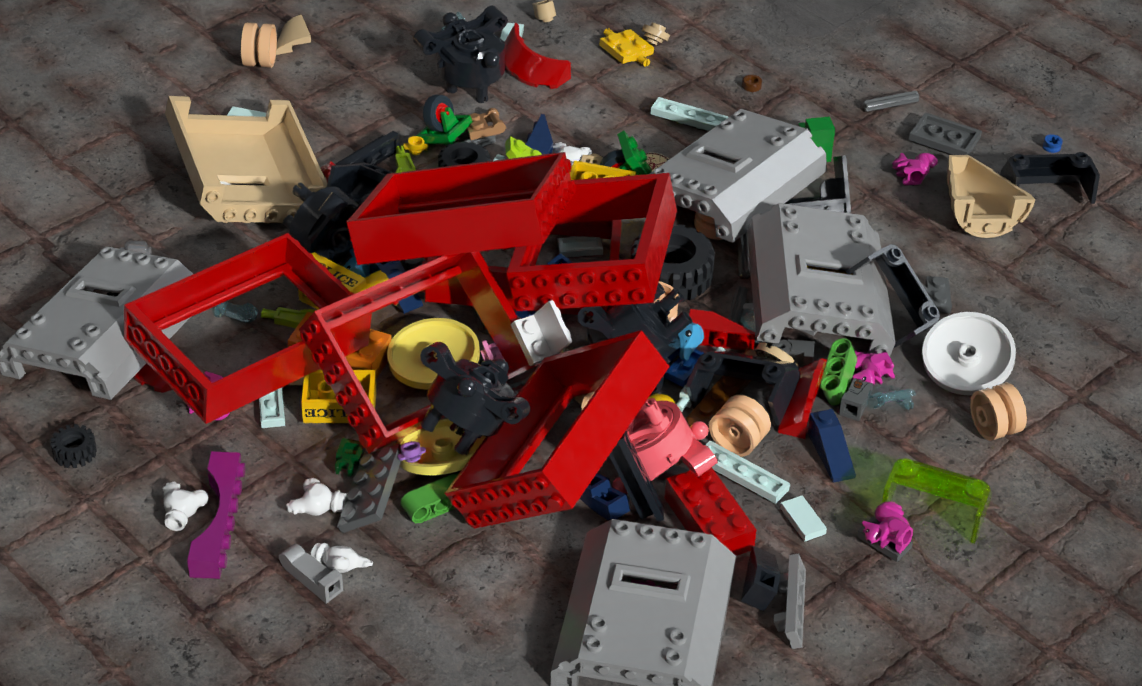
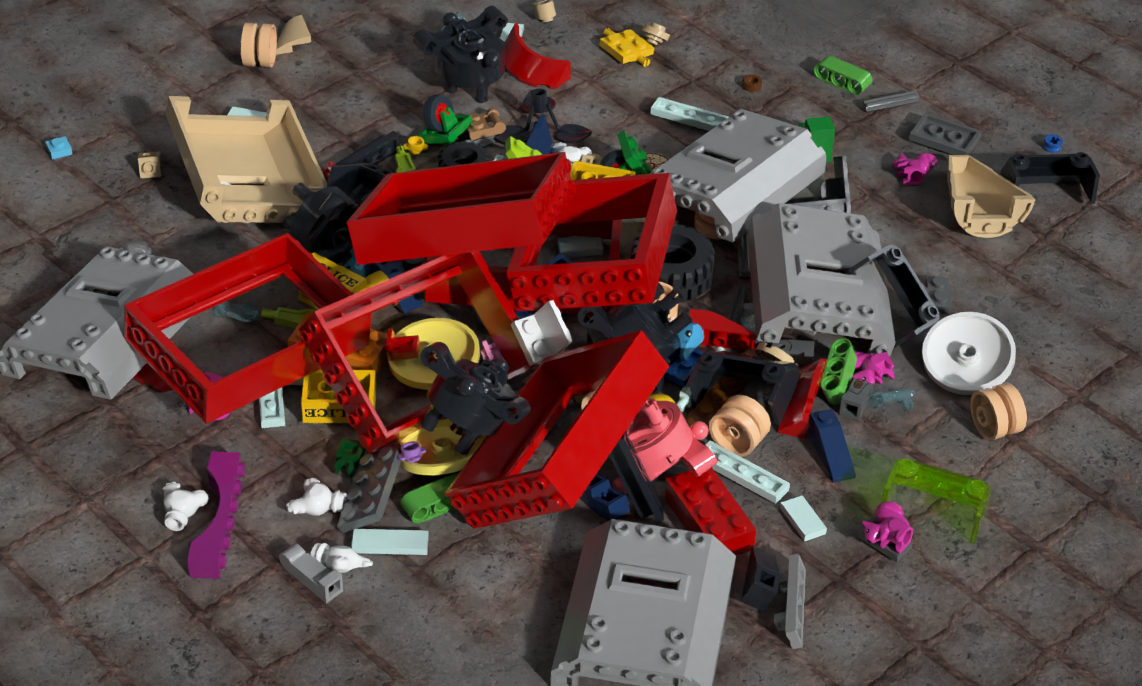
black tyre [50,424,97,468] -> none
none -> medium azure plate [45,136,72,160]
none -> tan bracket [138,151,161,178]
none -> light aqua tile [352,529,429,555]
none -> red bracket [383,329,420,361]
none -> black plant [495,88,592,143]
none -> bright green beam [814,55,873,95]

